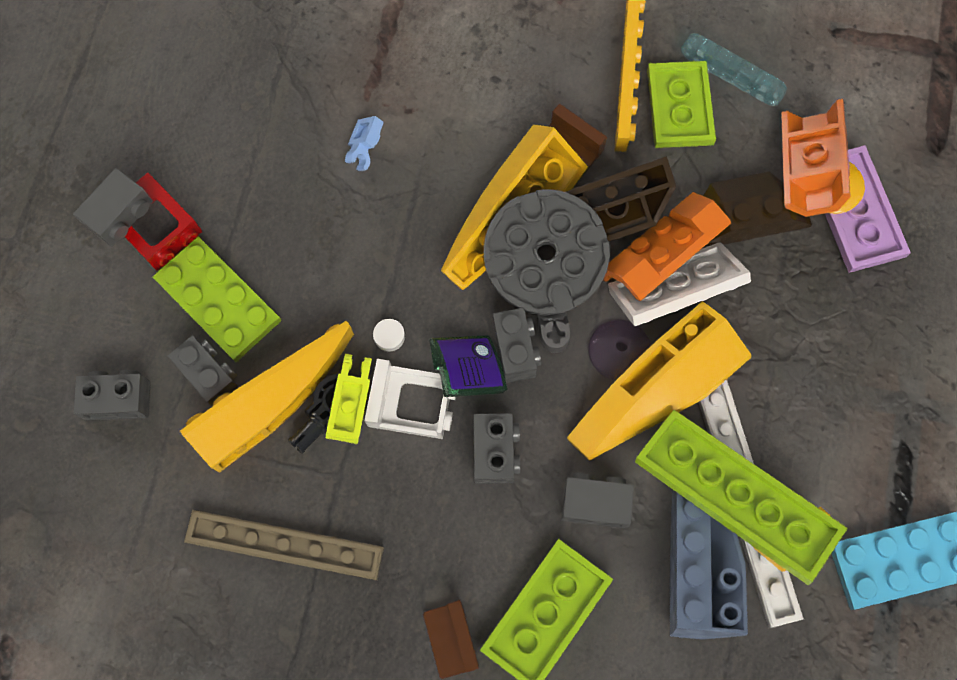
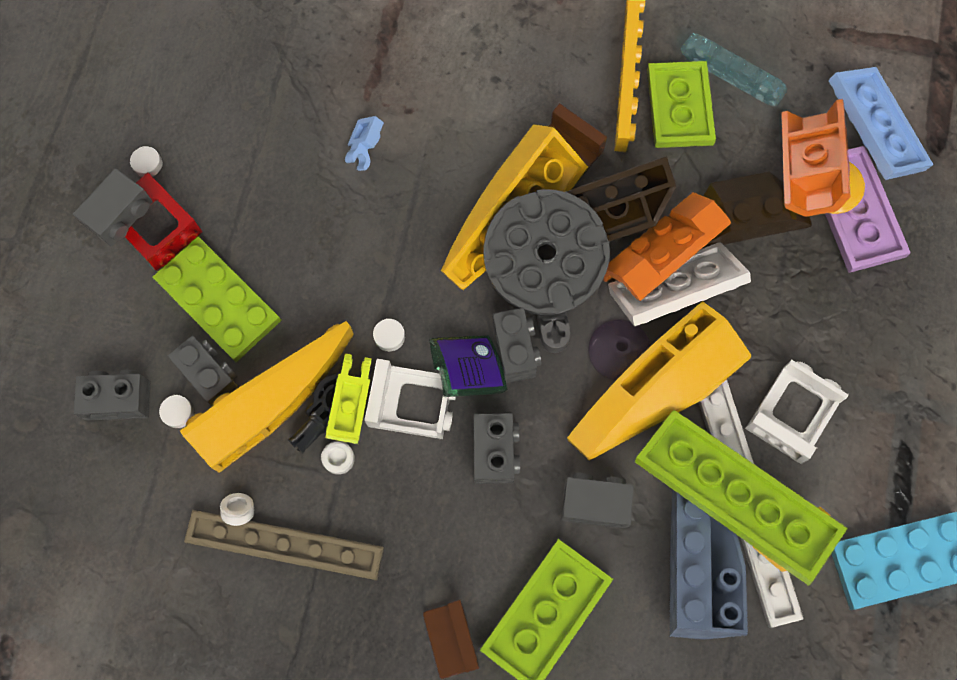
none -> white tile [130,146,163,177]
none -> white tile [159,395,194,428]
none -> white tile [220,493,254,526]
none -> white tile [321,441,355,474]
none -> white window [745,360,848,464]
none -> light blue plate [828,67,934,180]

